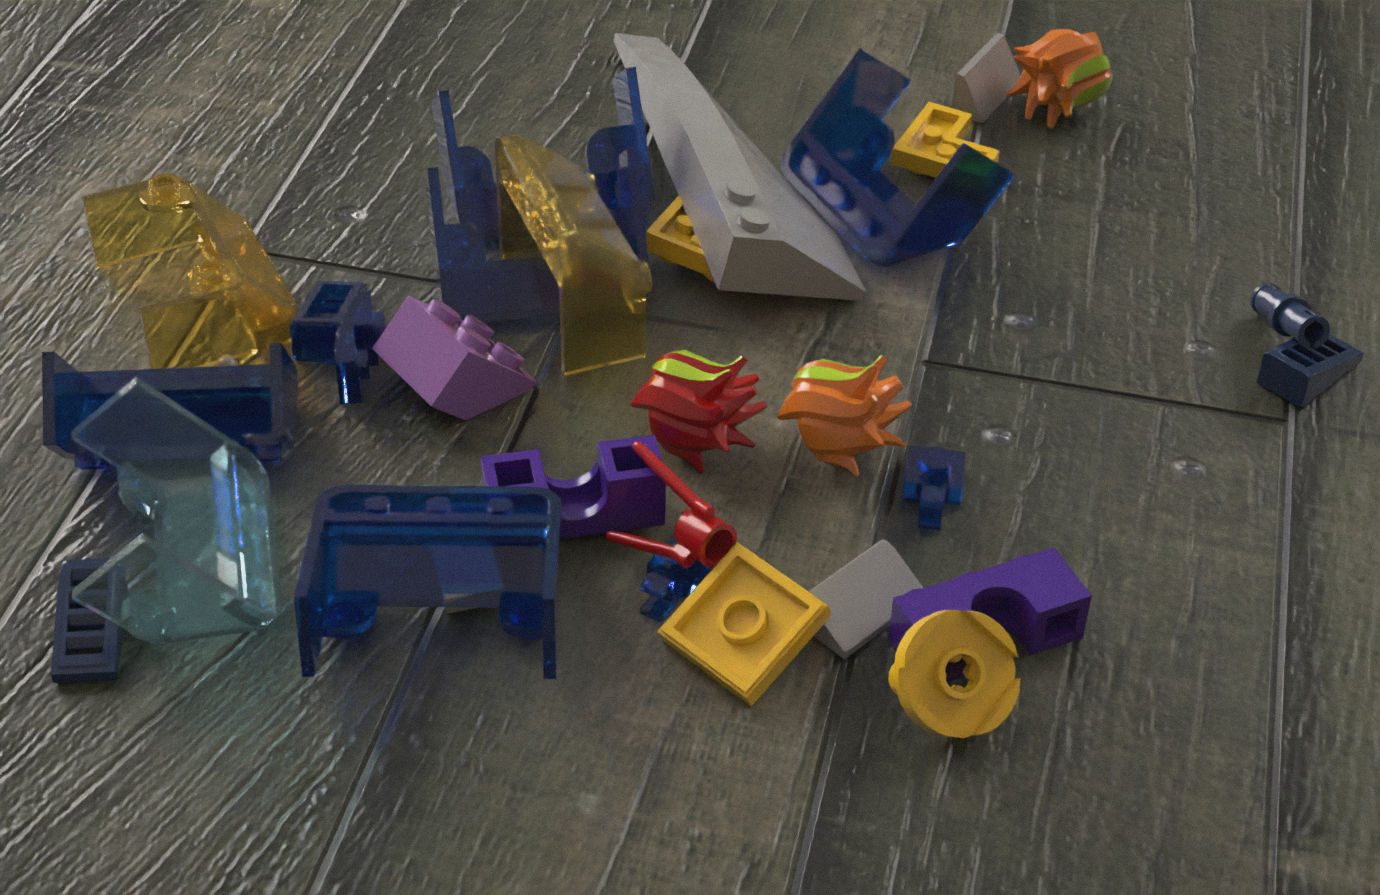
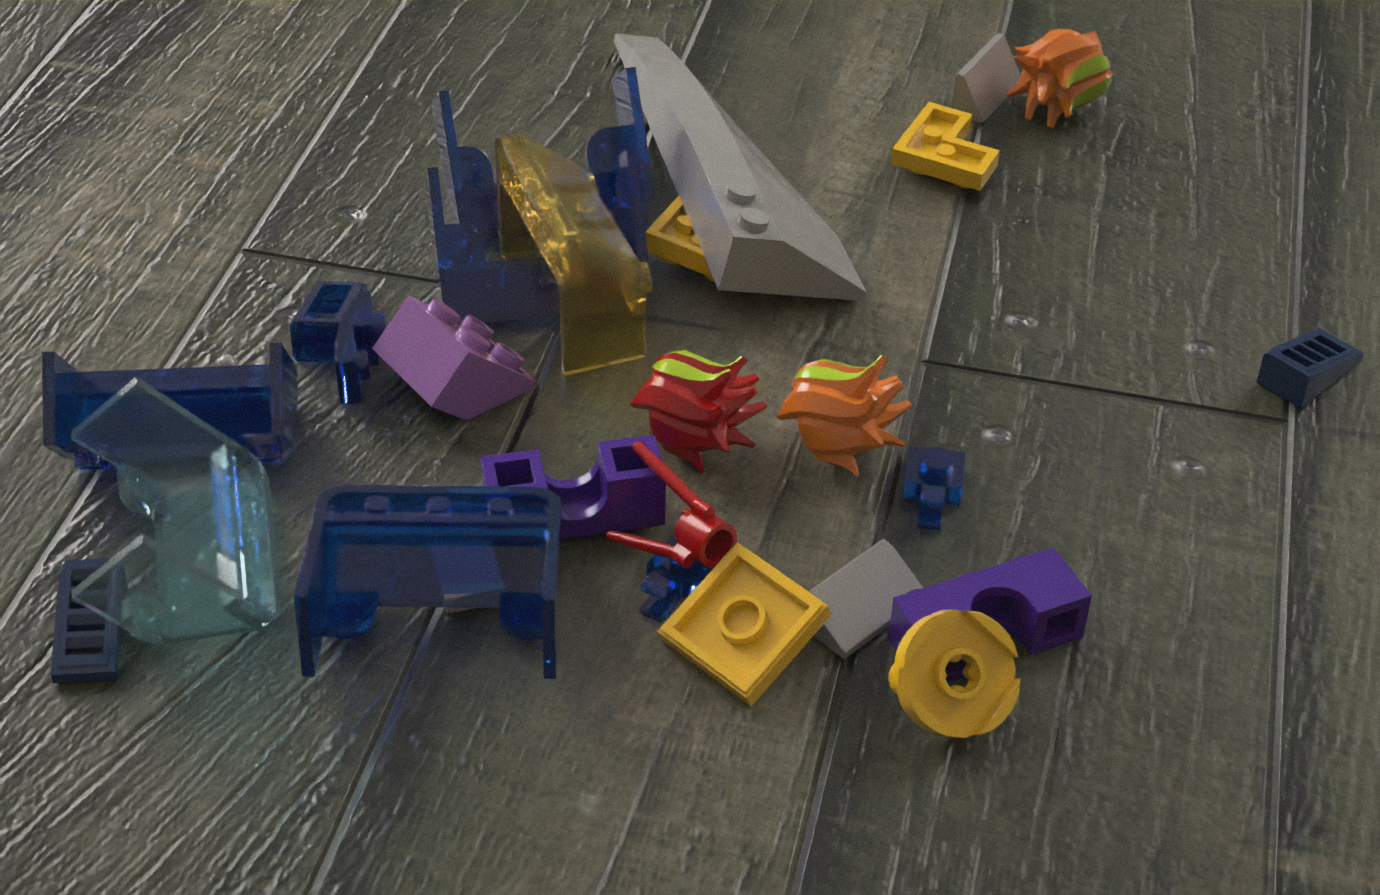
clear yellow windscreen [82,173,302,382] -> none
clear blue windscreen [781,48,1015,267] -> none
dark blue pin [1250,283,1330,349] -> none

